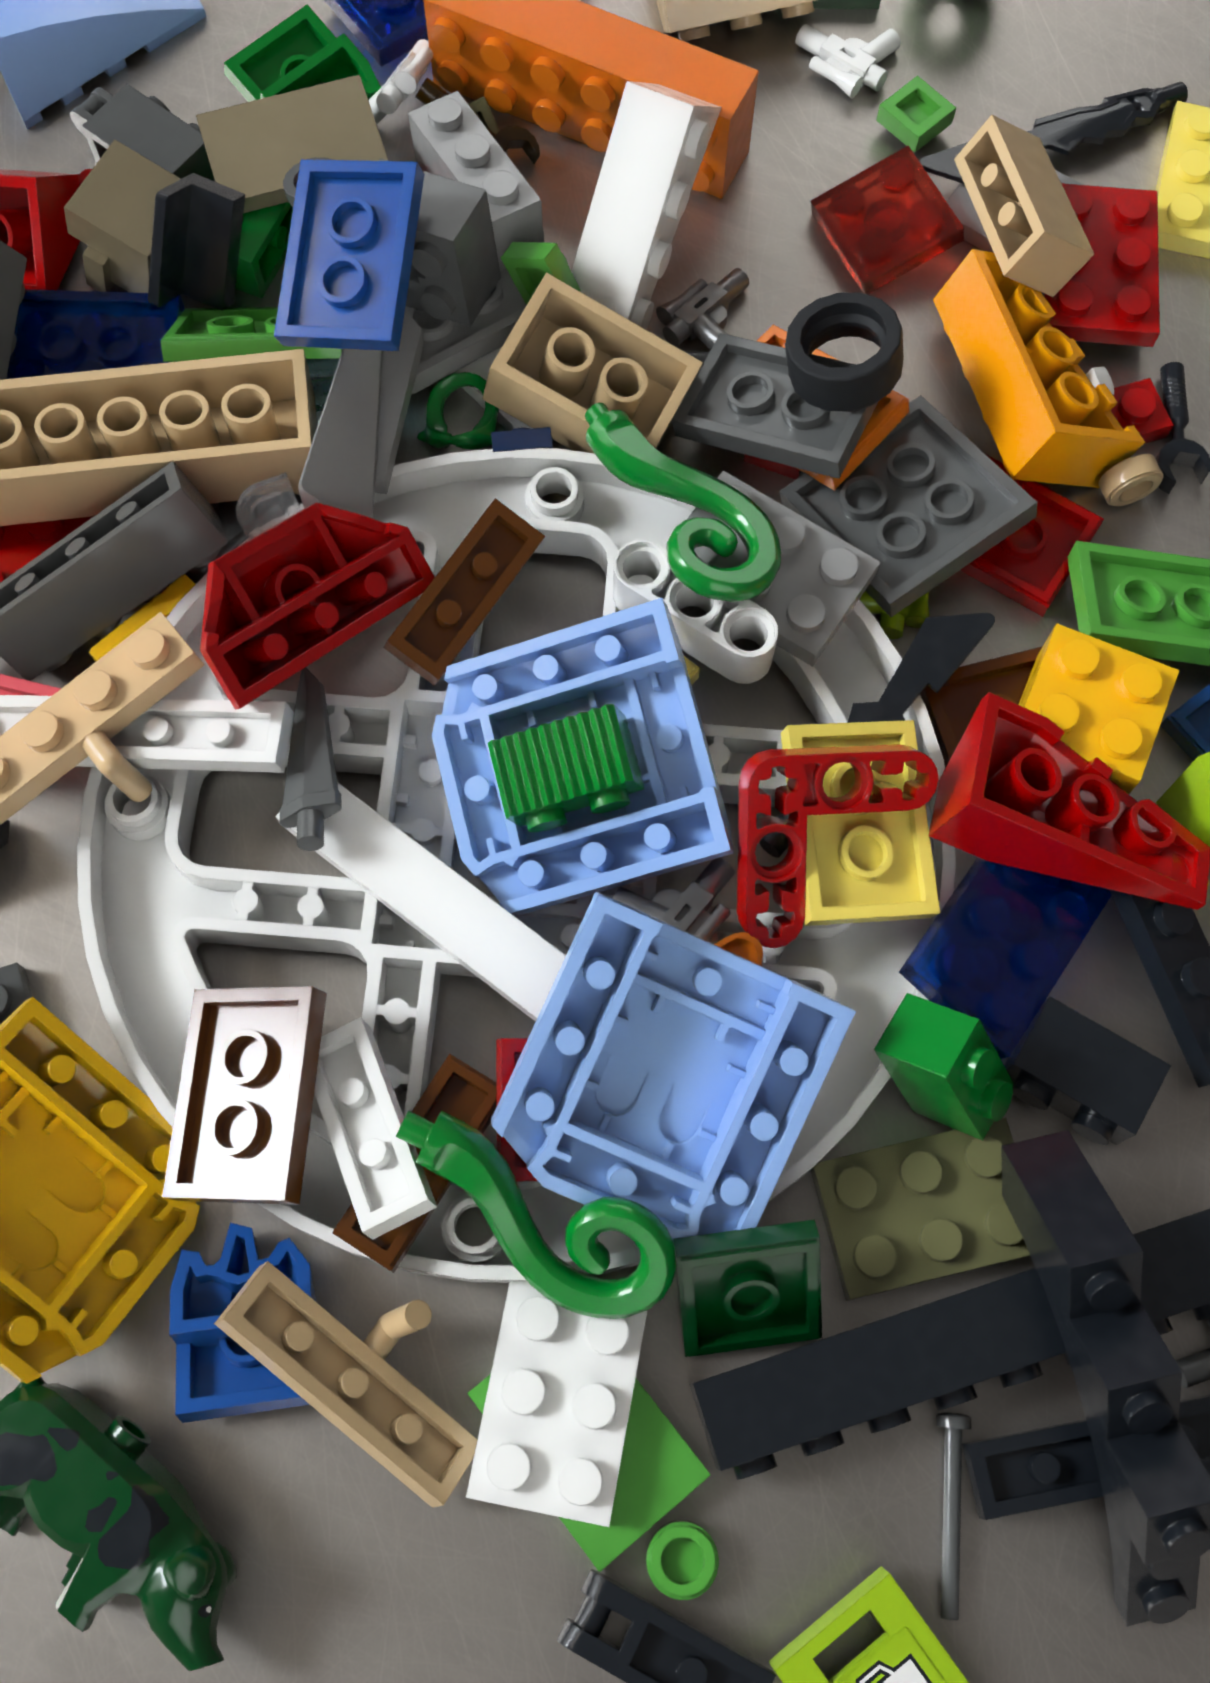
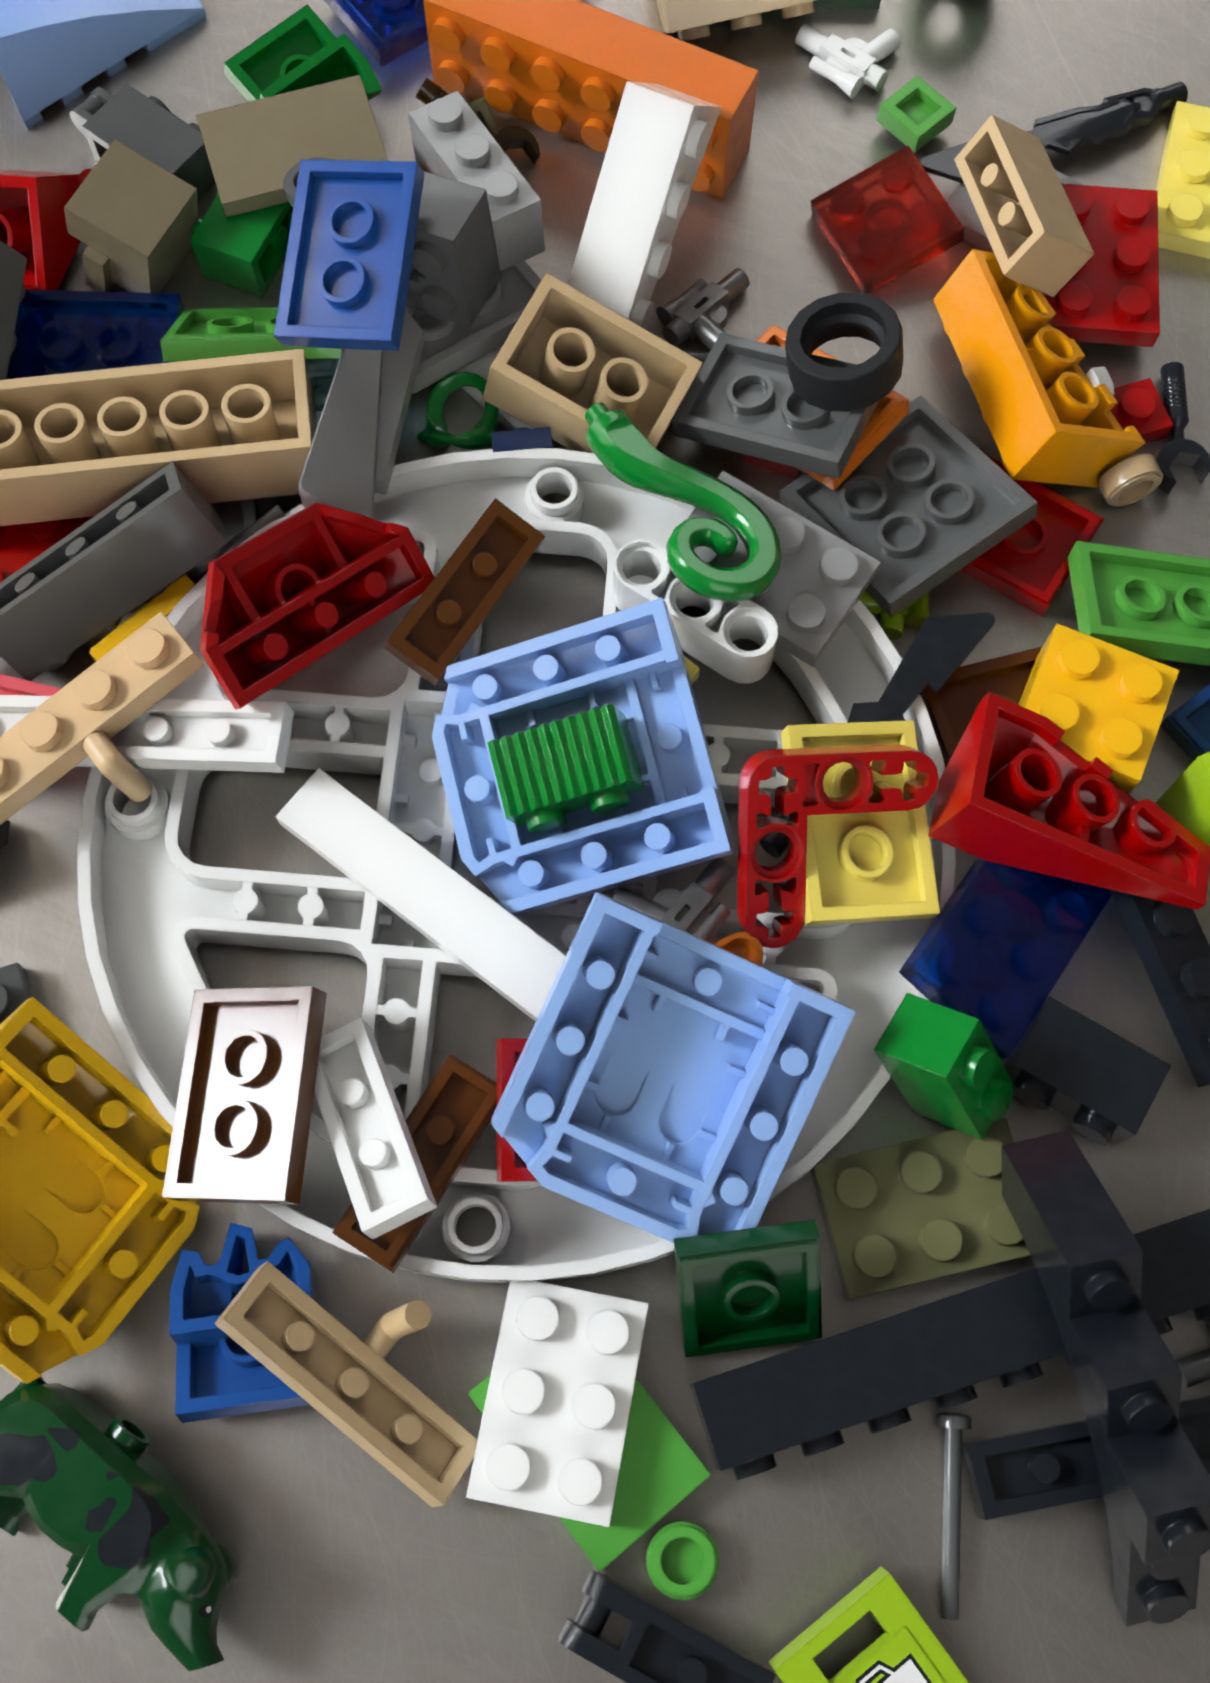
black panel [148,173,245,311] -> none
clear tile [236,472,301,540] -> none
dark grey bar [280,667,342,851] -> none
white piece [368,39,433,125] -> none
green plant [396,1110,676,1319] -> none
bright green plate [500,242,581,304] -> none

